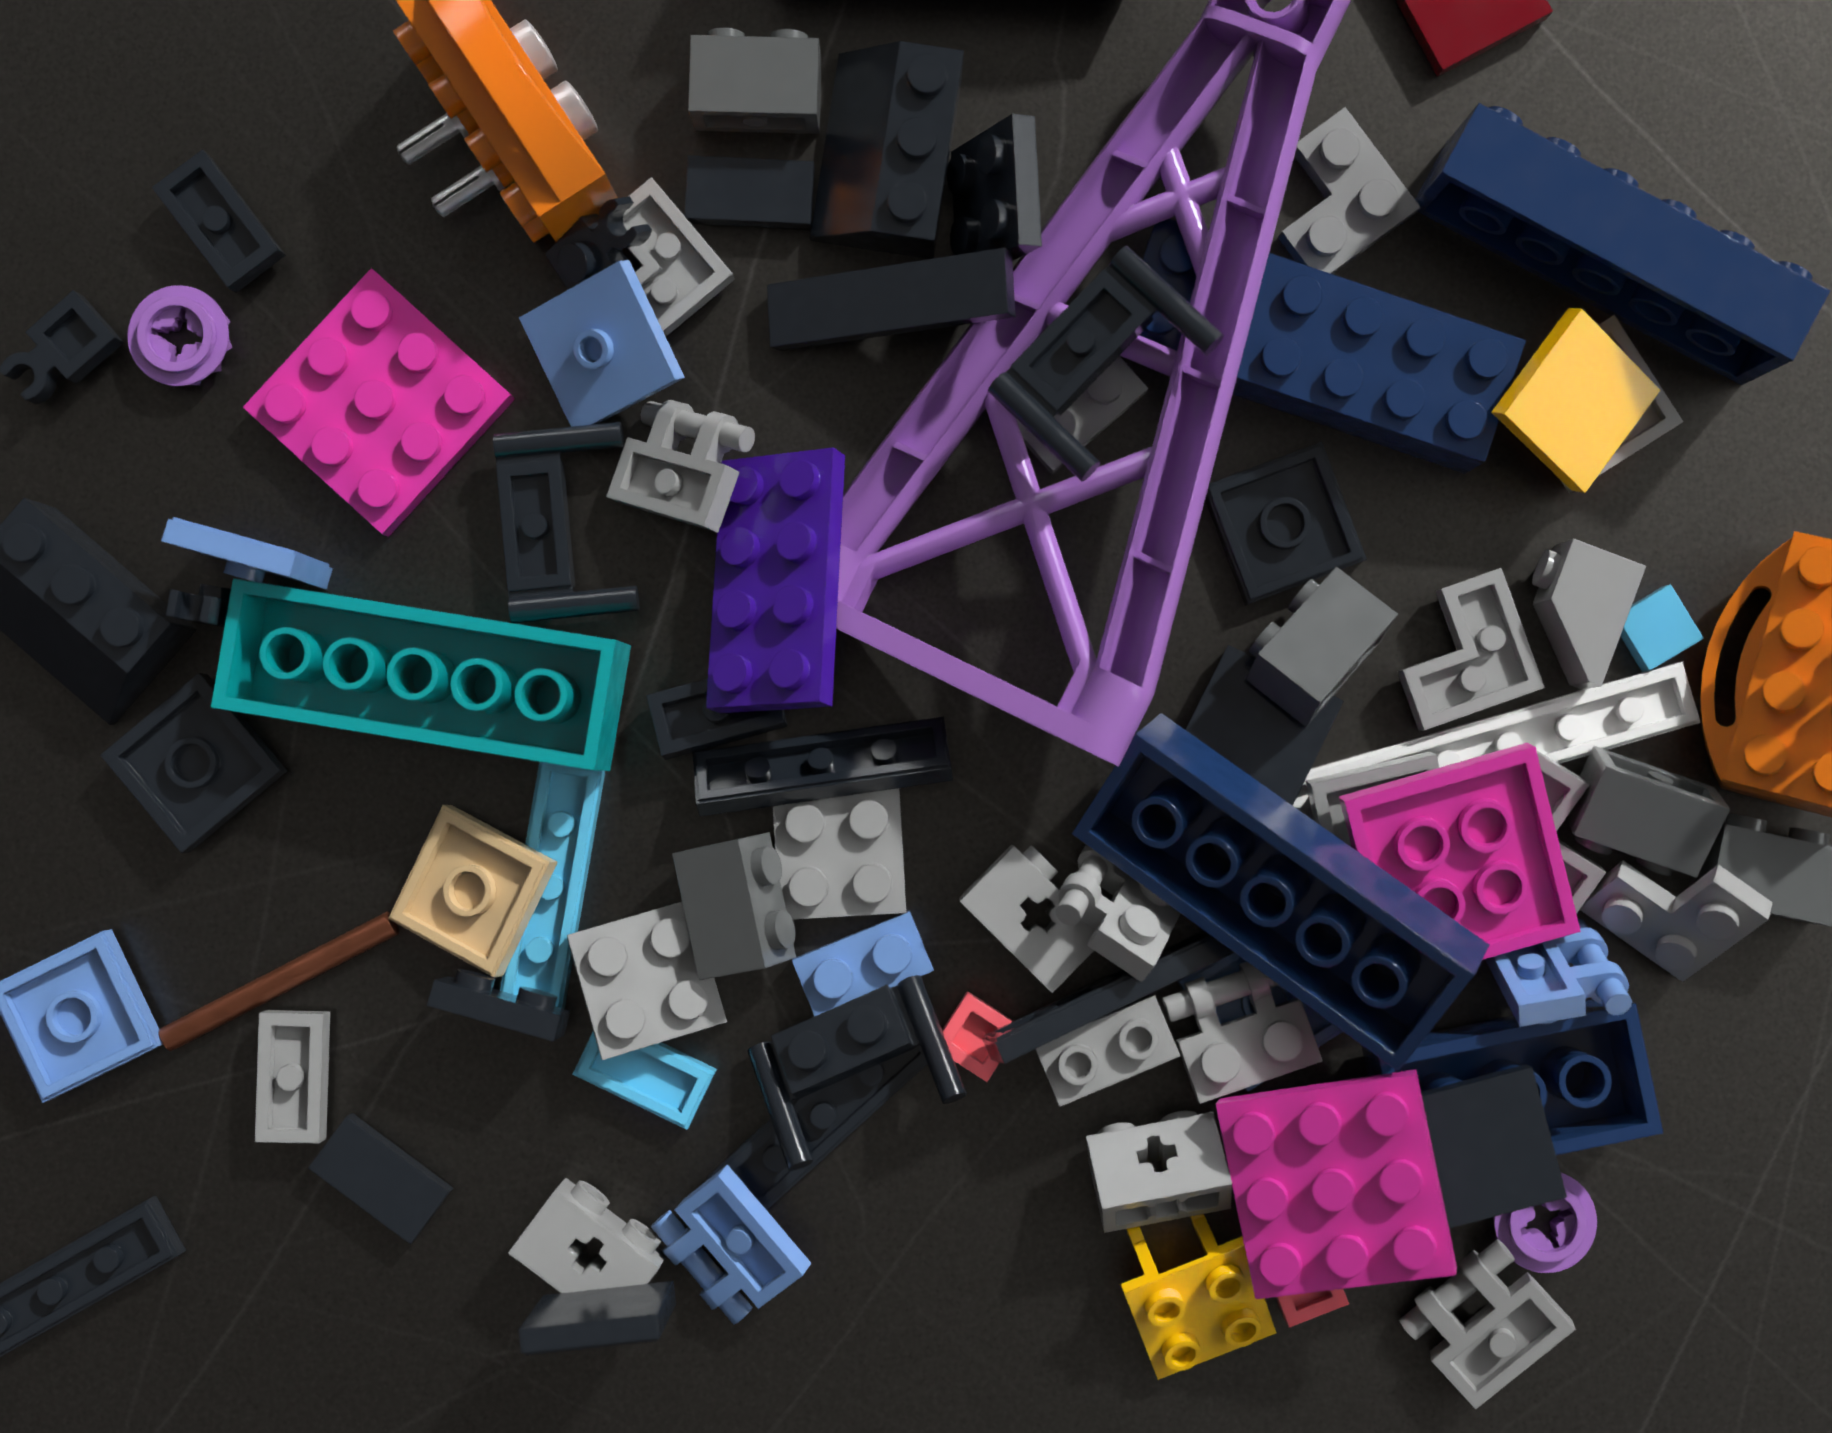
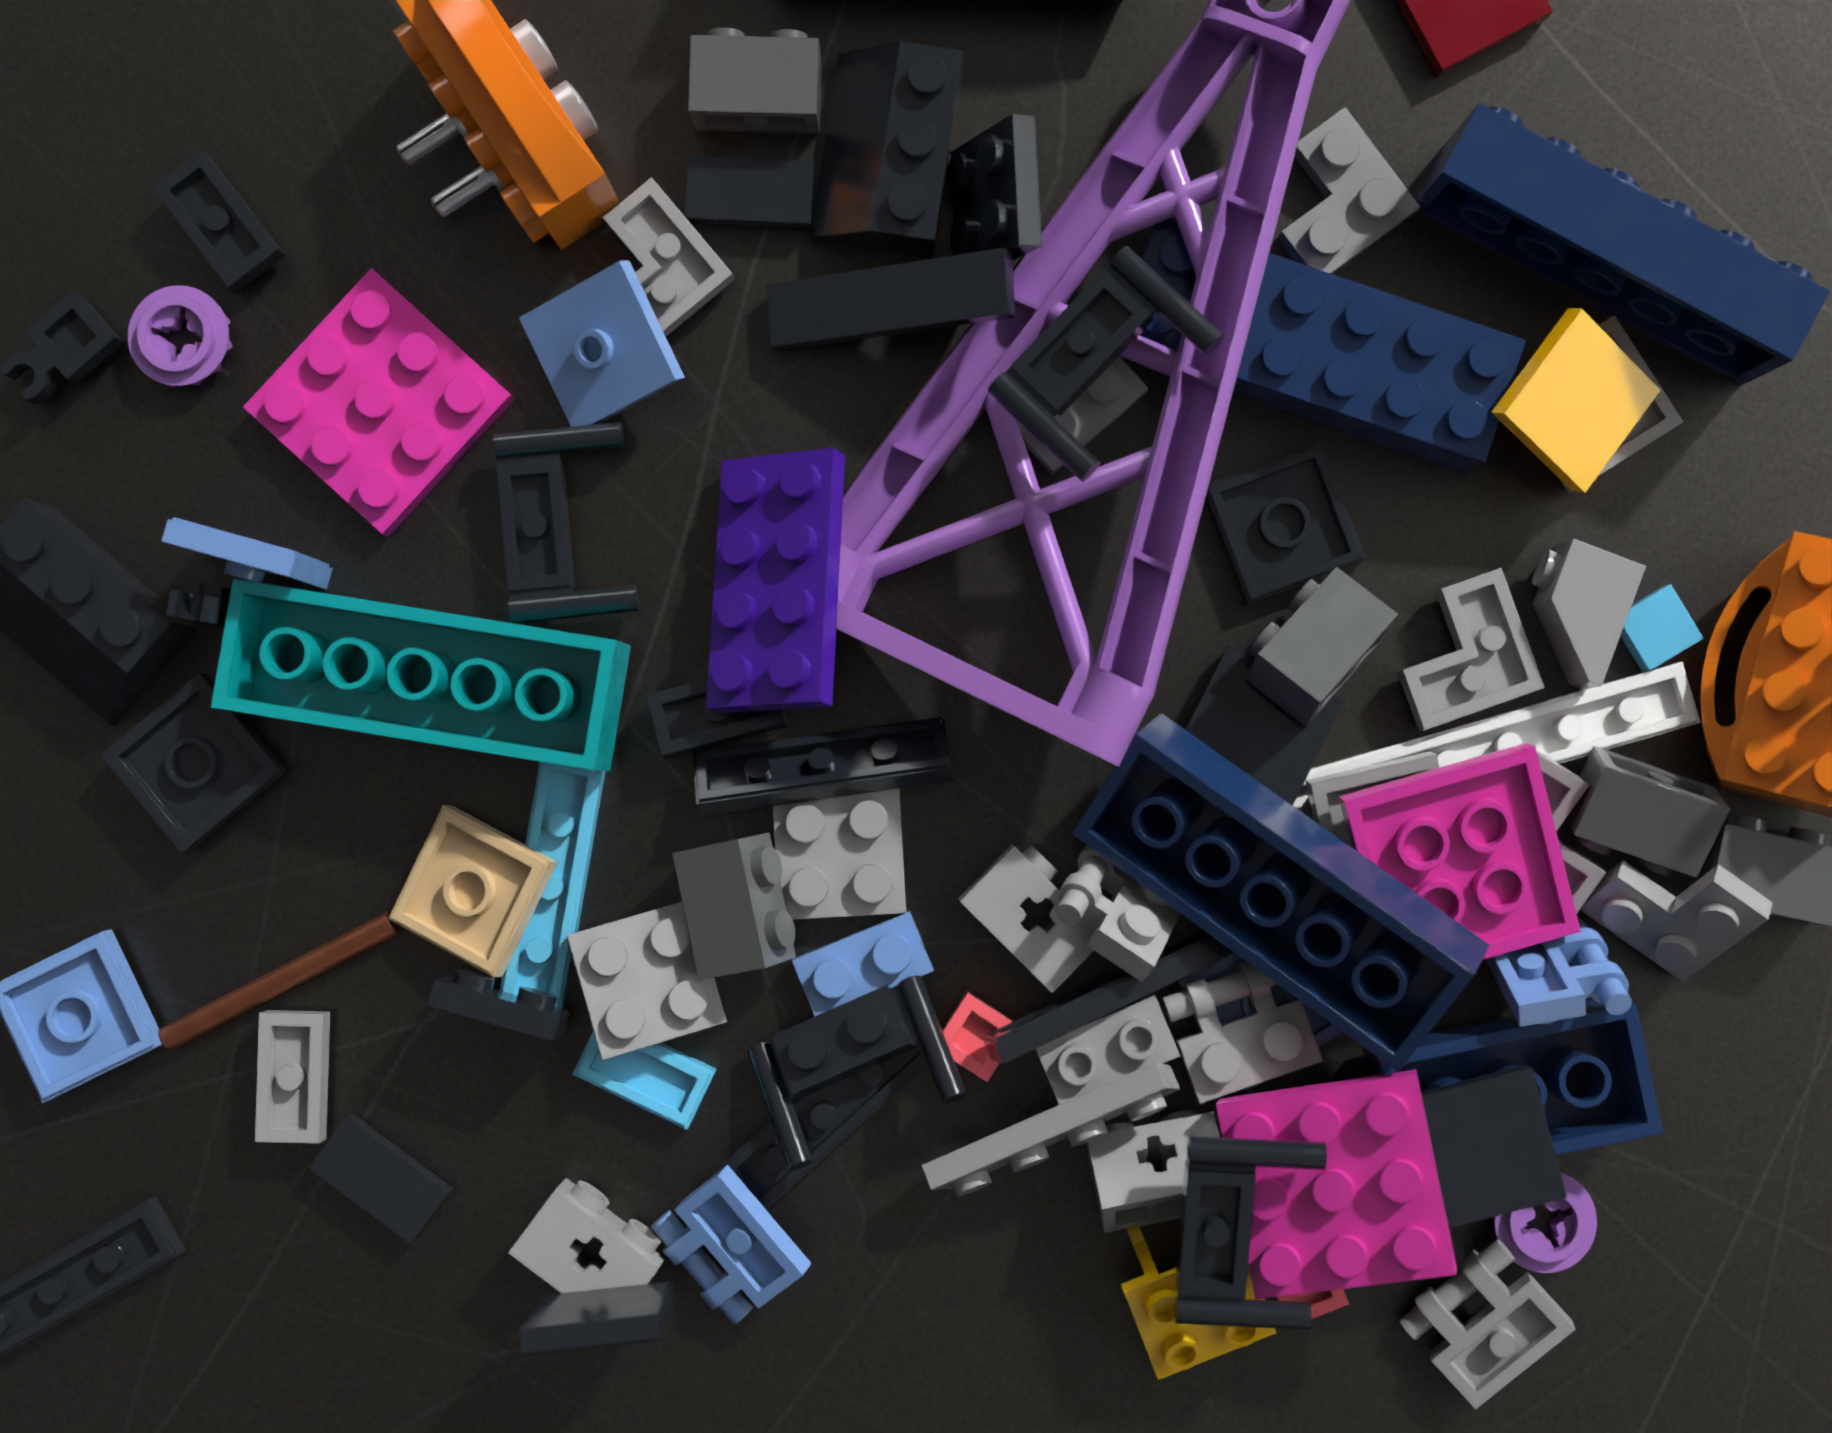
black plate [545,196,652,290] -> none
light grey plate [606,400,755,533] -> none
none -> light grey plate [922,1063,1180,1197]
none -> black plate [1175,1136,1327,1330]

